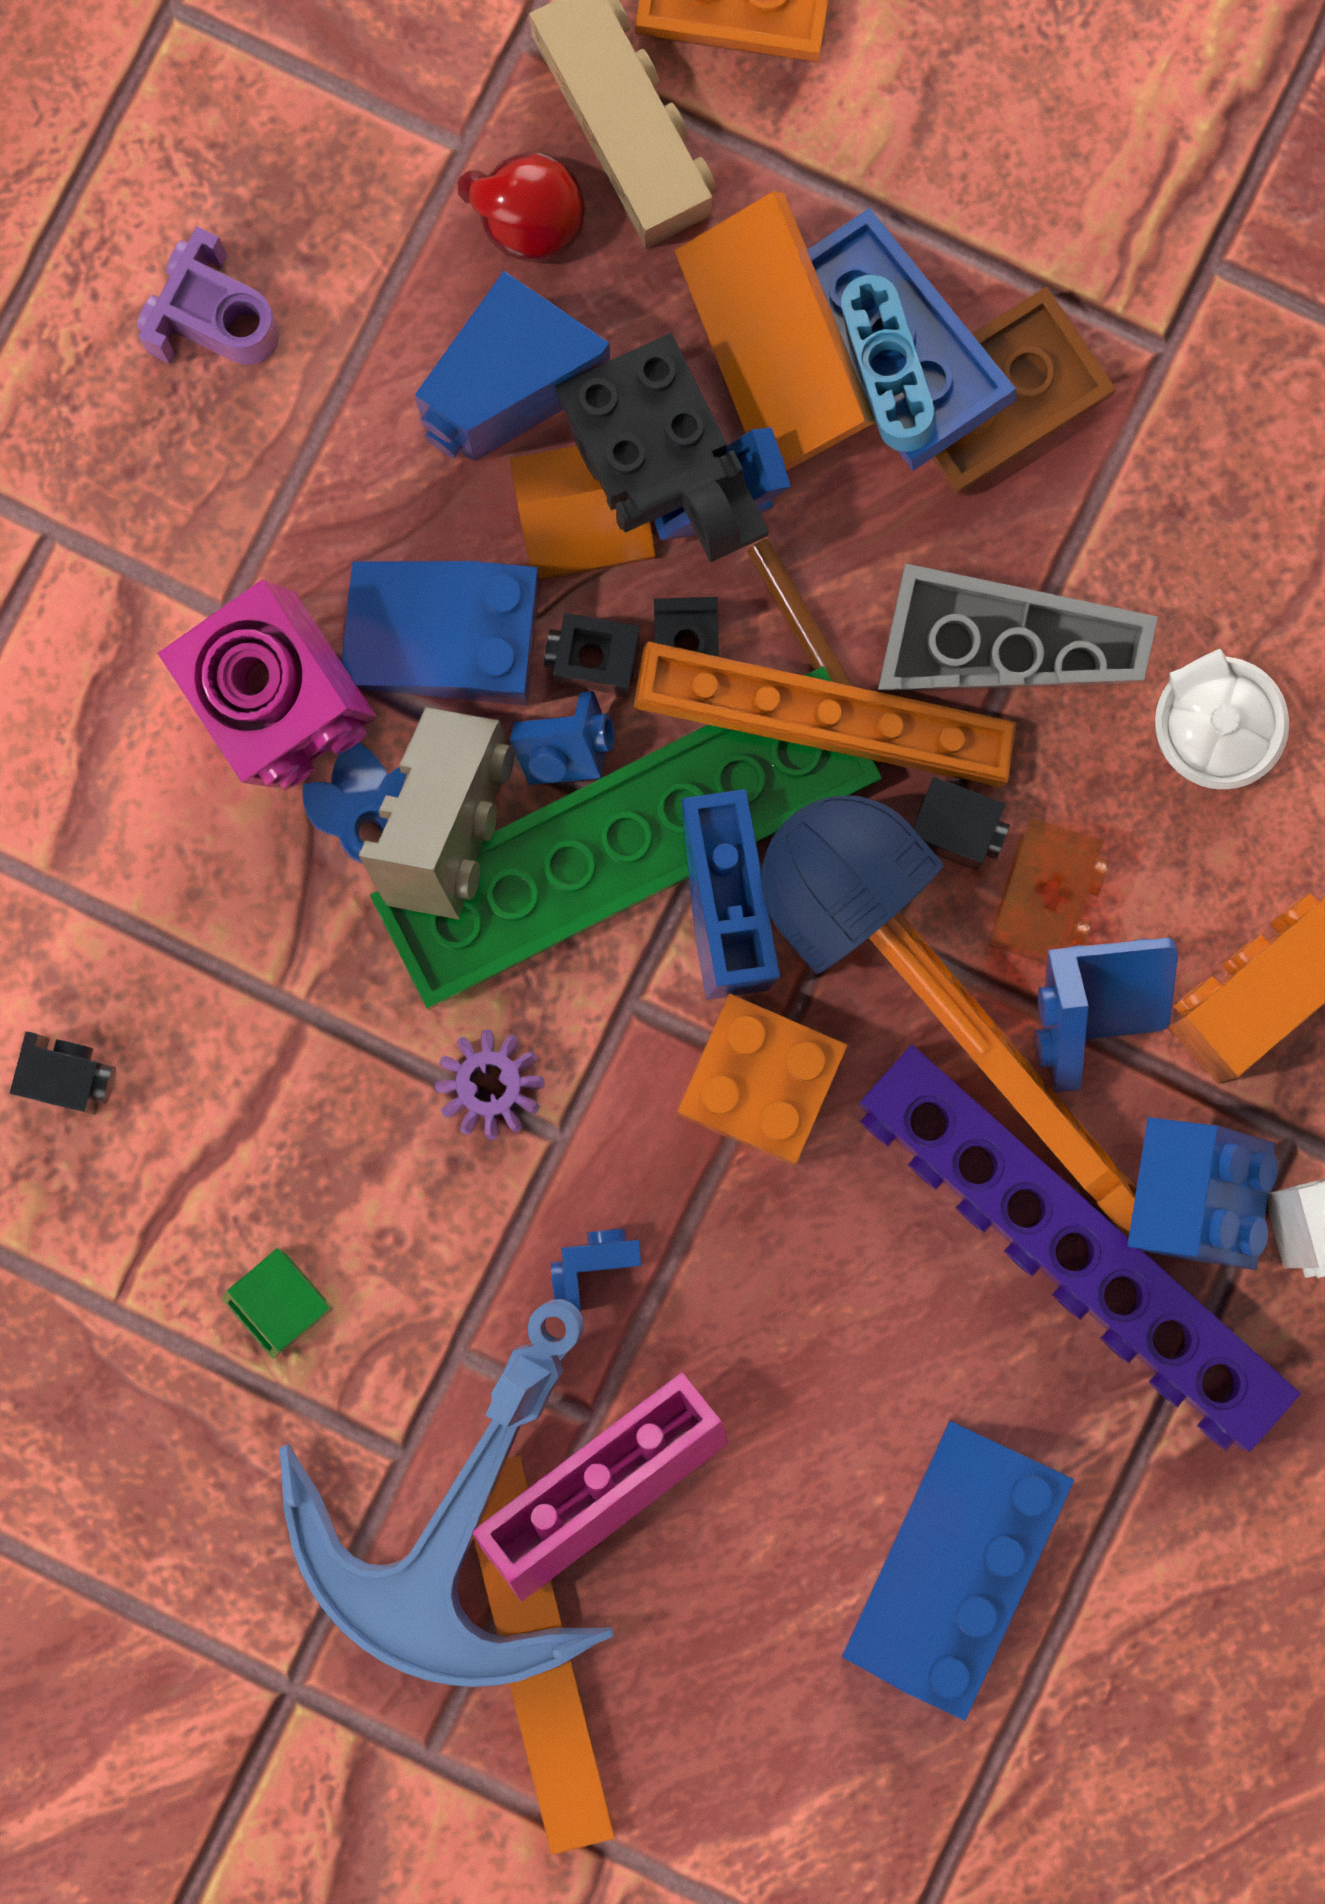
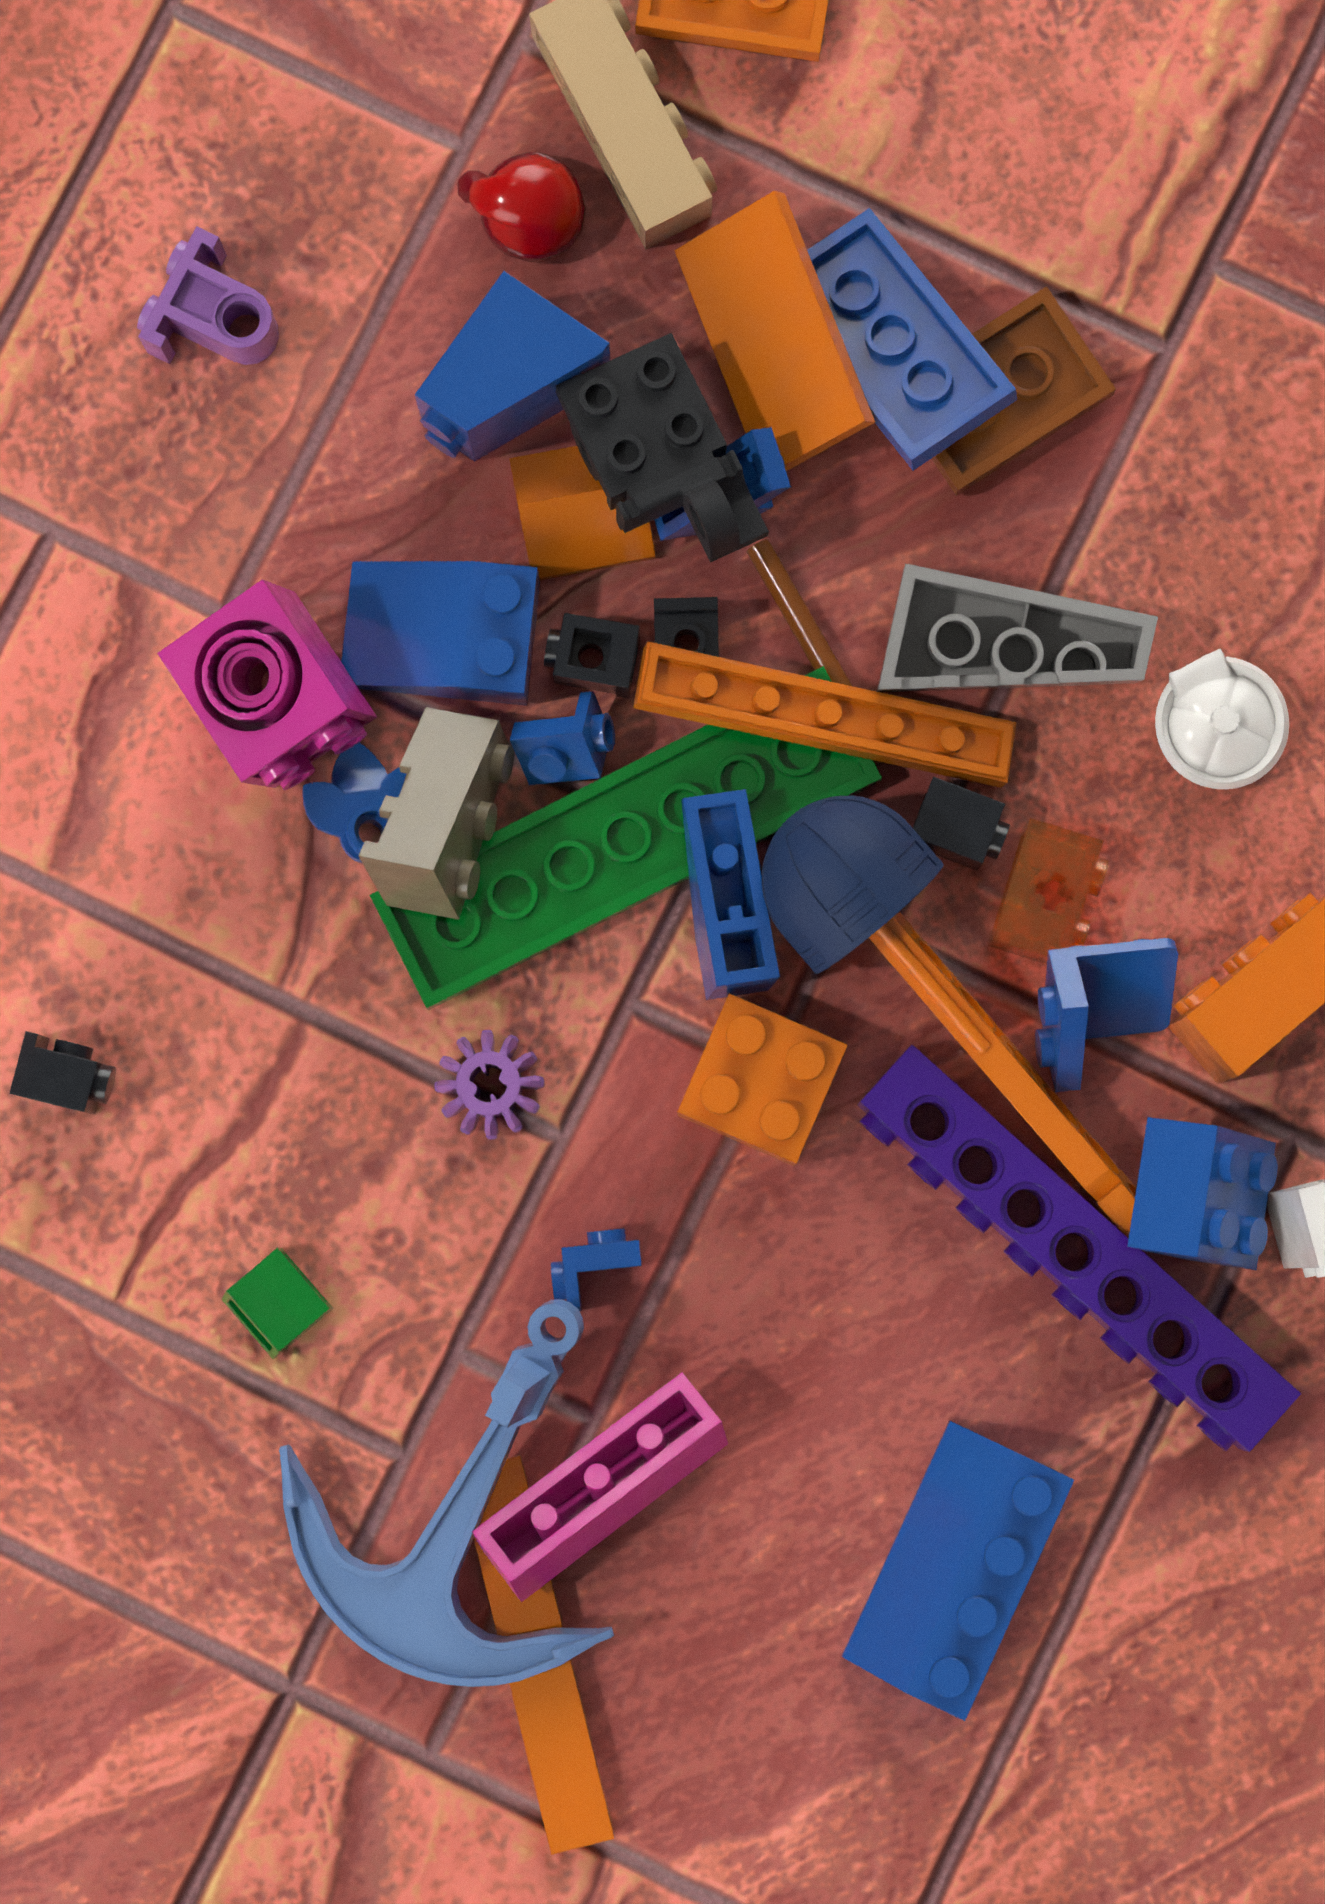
dark azure beam [841,275,936,452] -> none

